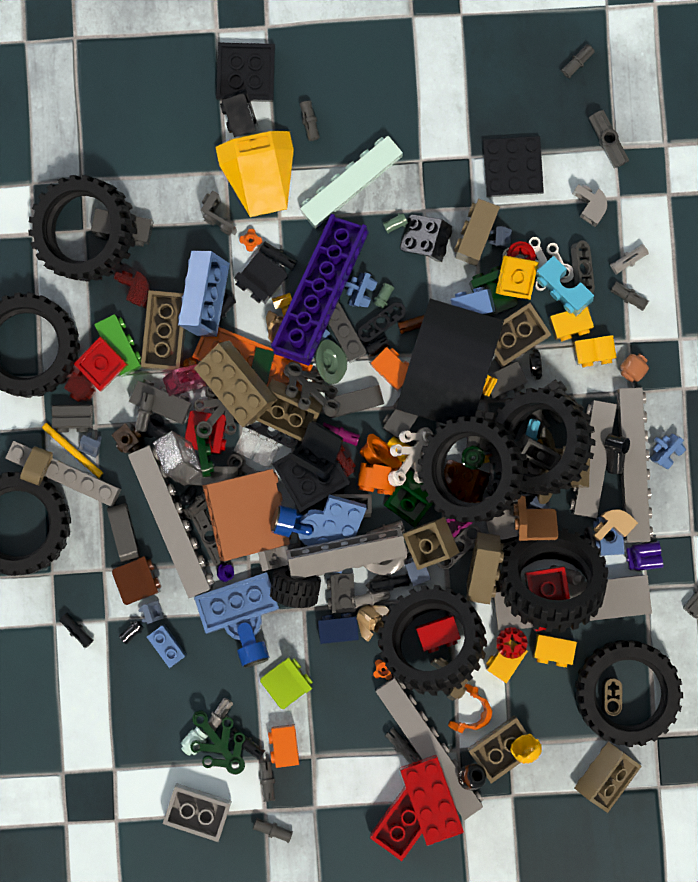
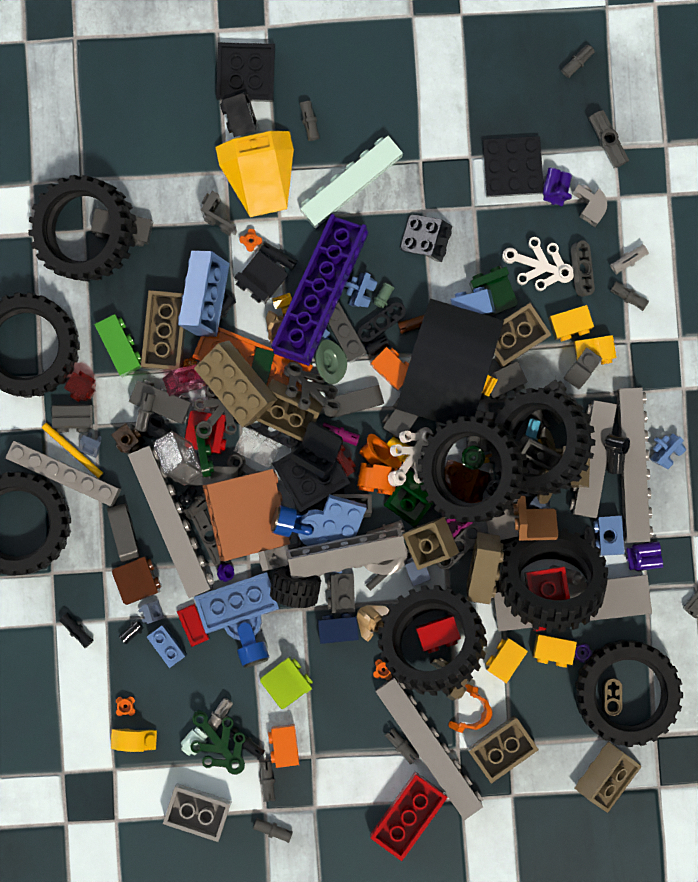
dark tan beam [20,446,53,486] -> none
red plate [74,337,128,391] -> none
clear red brick [113,270,151,308] -> none
light grey axle [351,589,390,609] -> none
black pin [369,574,410,592] -> none
sand green pin [383,213,408,234] -> none
red brick [400,755,464,846] -> none
dark tan brick [454,198,500,266] -> none
black head [458,763,487,791] -> none
sand blue tile [489,226,512,249] -> none
yellow tile [496,255,539,300] -> none
red gear [496,627,528,659] -> none
red gear [506,241,536,261] -> none
yellow hair [510,734,542,764] -> none
black gear [529,349,542,380] -> none
medium azure arch [536,256,594,316] -> none
tan brick [592,510,638,541] -> none
nougat head [620,353,649,382] -> none
none -> yellow brick [111,729,157,752]
none -> orange plate [116,696,135,716]
none -> red tile [176,604,210,647]
none -> dark purple piece [543,168,572,207]
none -> dark grey brick [563,347,602,390]
none -> dark purple plate [574,643,592,663]

